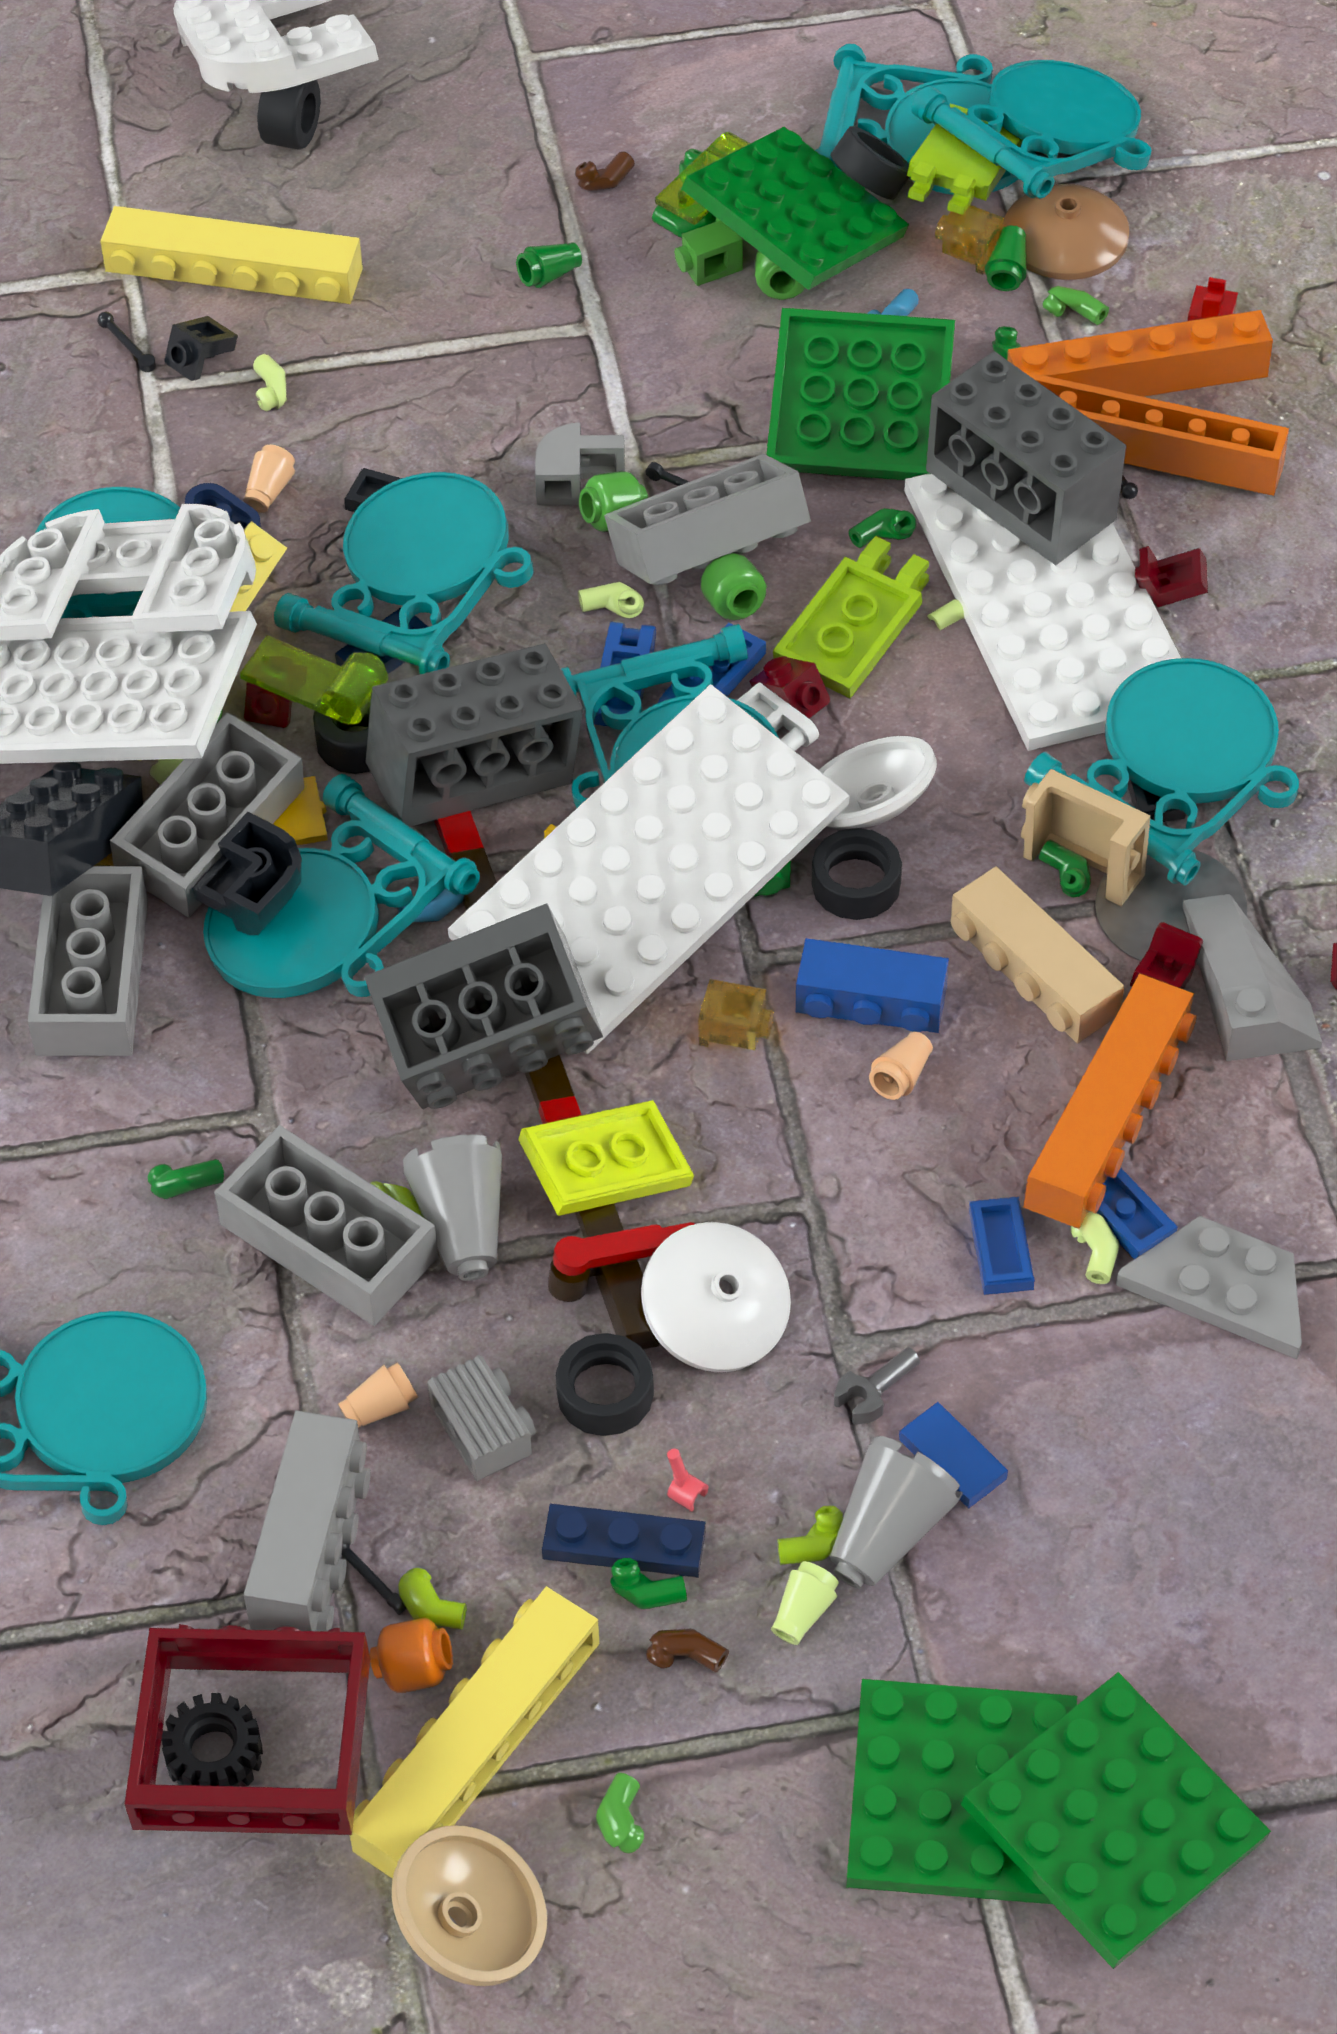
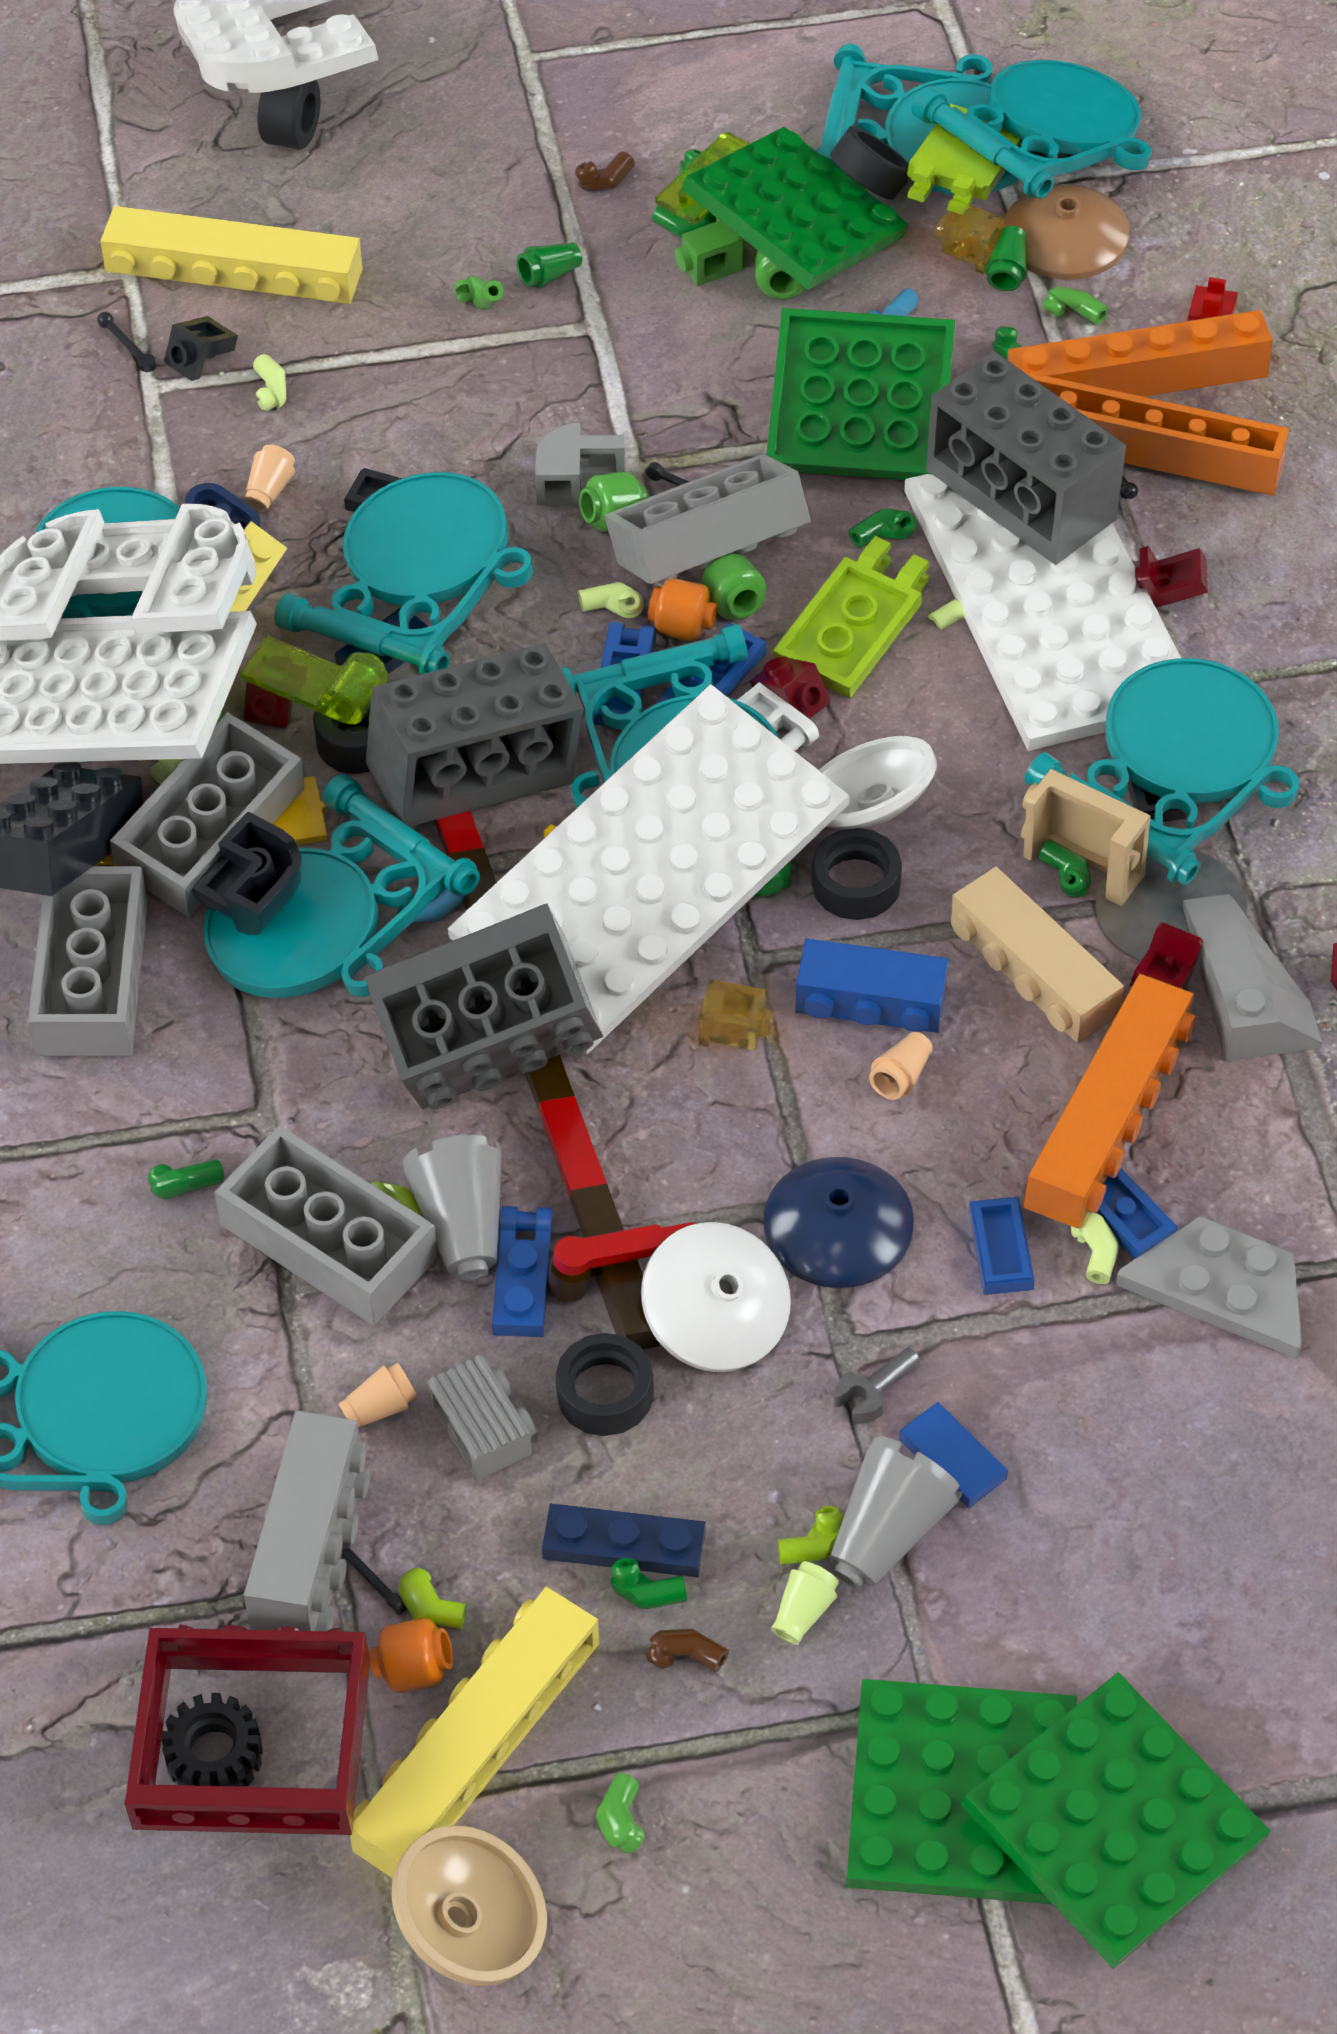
neon yellow tile [518,1100,694,1216] -> none
coral hand [667,1449,709,1512] -> none
none -> bright green arm [454,276,504,310]
none -> blue plate [492,1206,553,1337]
none -> orange head [648,578,717,642]
none -> dark blue dish [764,1157,914,1288]

